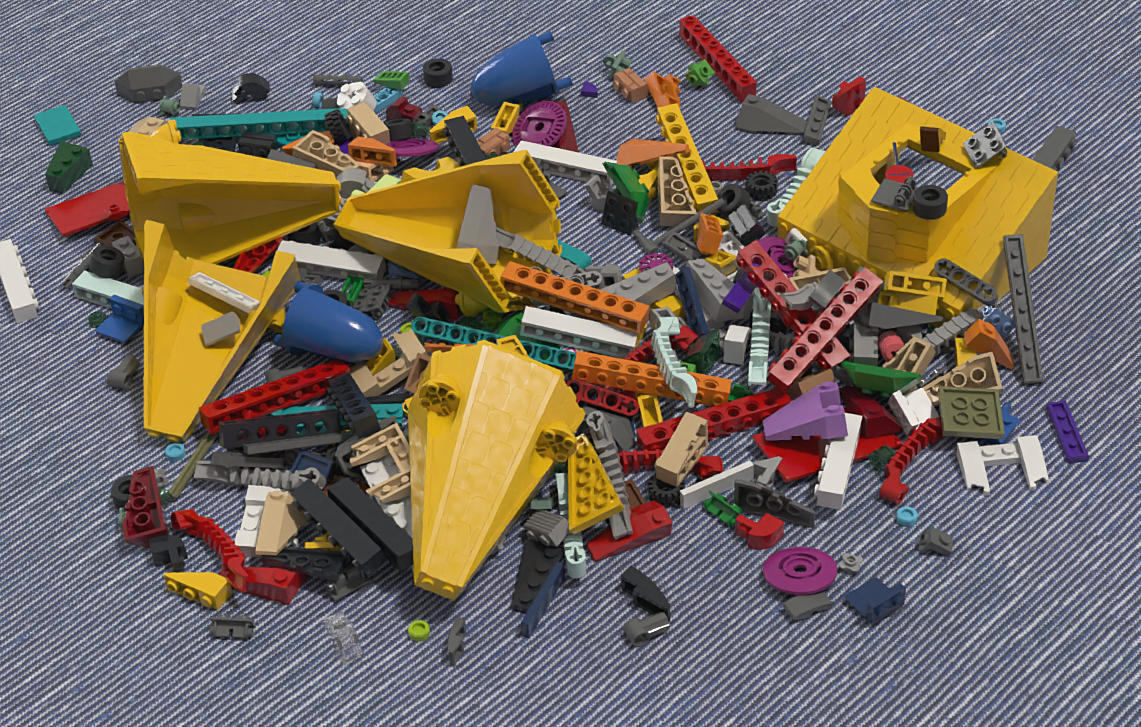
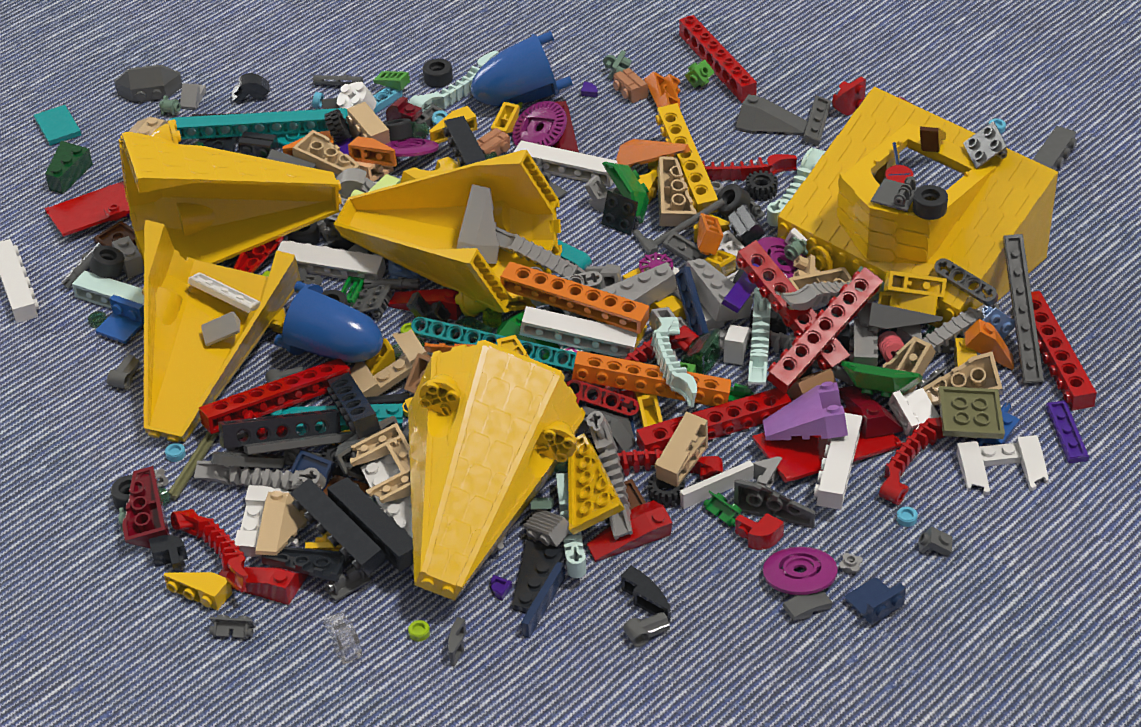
dark grey slope [808,269,845,310] -> none
clear green brick [867,445,895,471] -> none
none -> light aqua piece [409,51,499,112]
none -> dark purple tile [491,575,512,601]
none -> red brick [1031,291,1097,411]

